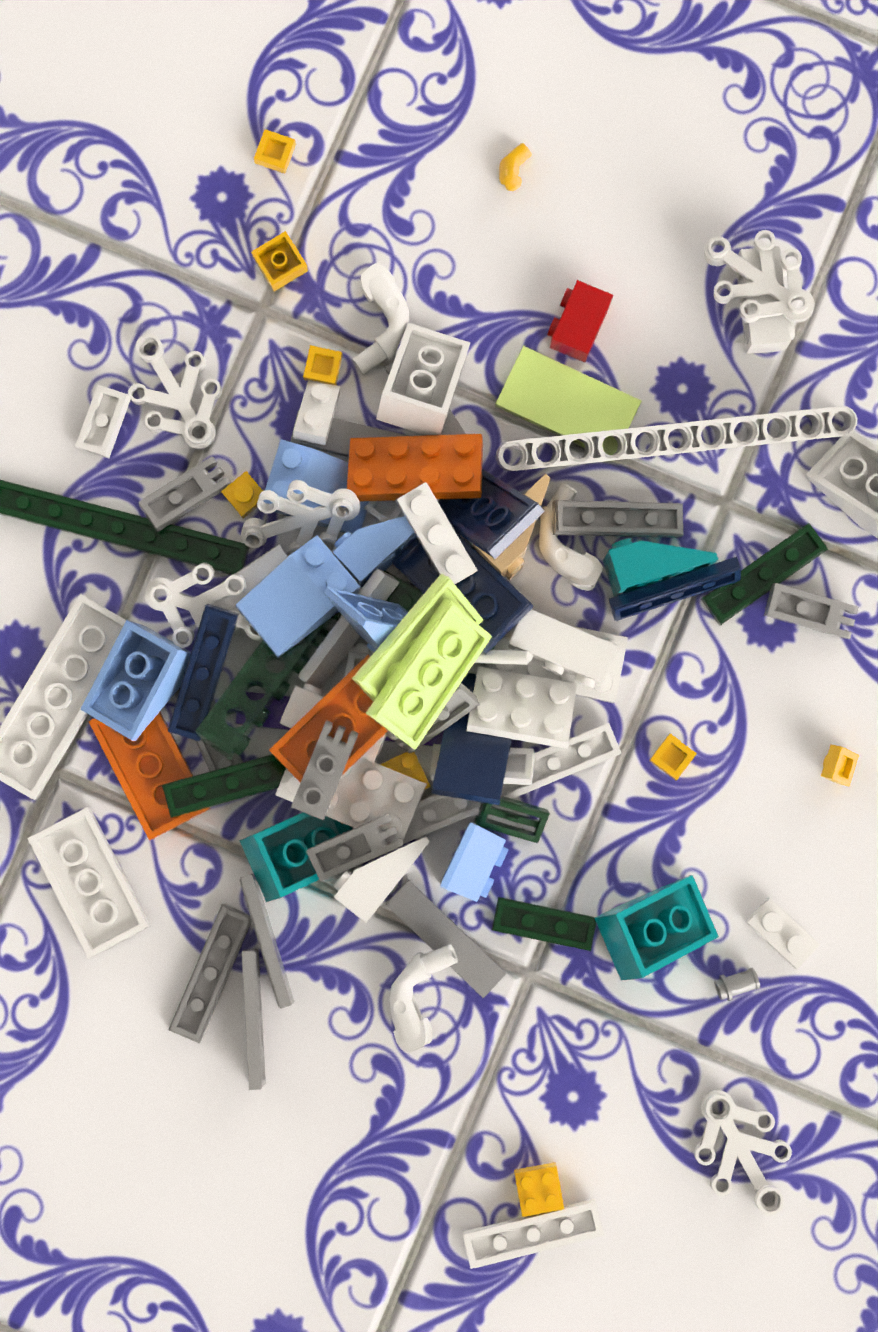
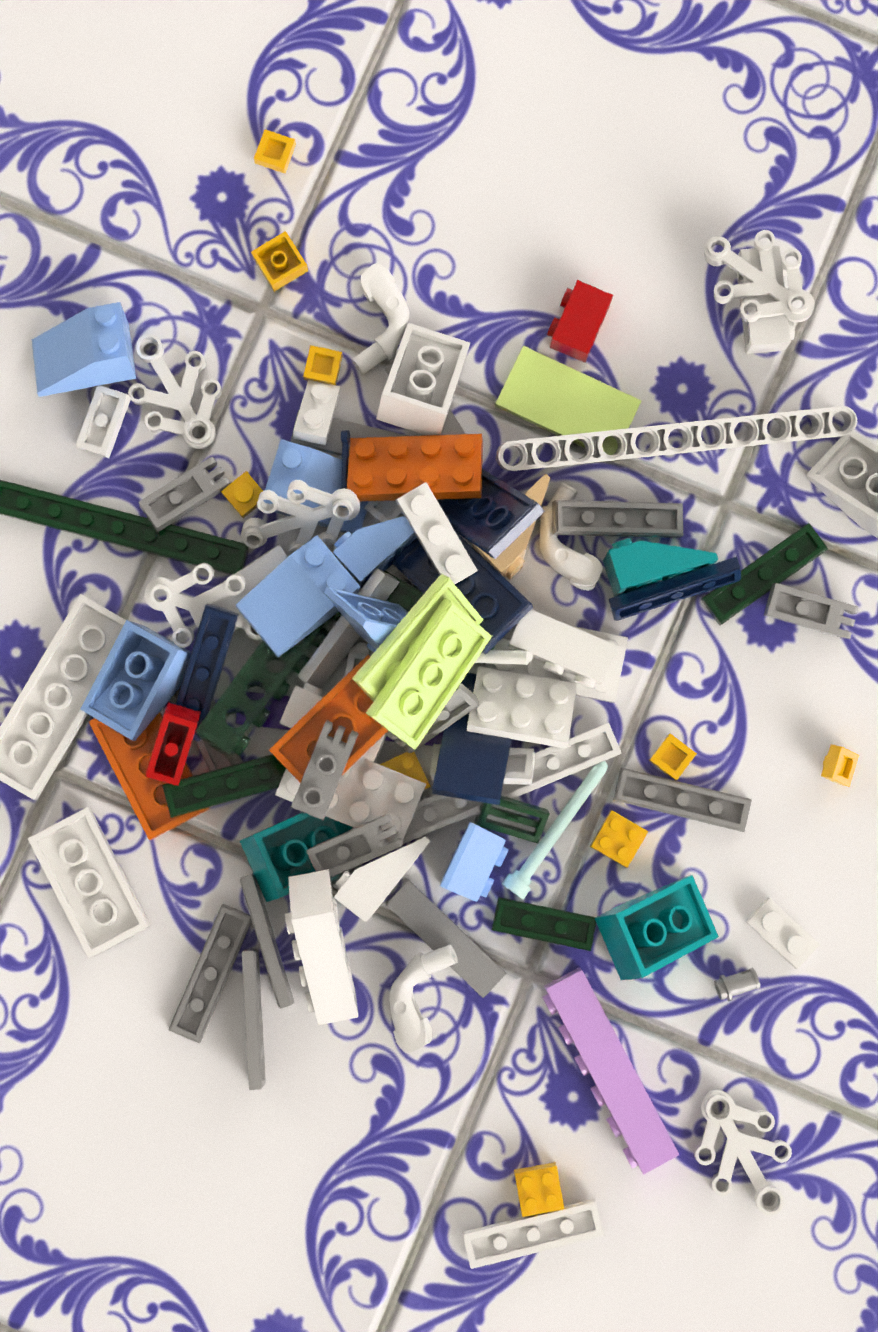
yellow arm [499,143,532,191] -> none
none -> light blue slope [32,302,136,397]
none -> red brick [145,702,201,786]
none -> white wedge [285,869,359,1025]
none -> dark blue hinge [340,430,350,489]
none -> light aqua piece [502,761,608,899]
none -> lavender brick [542,967,679,1175]
none -> yellow piece [589,810,648,868]
none -> light grey tile [613,768,752,832]

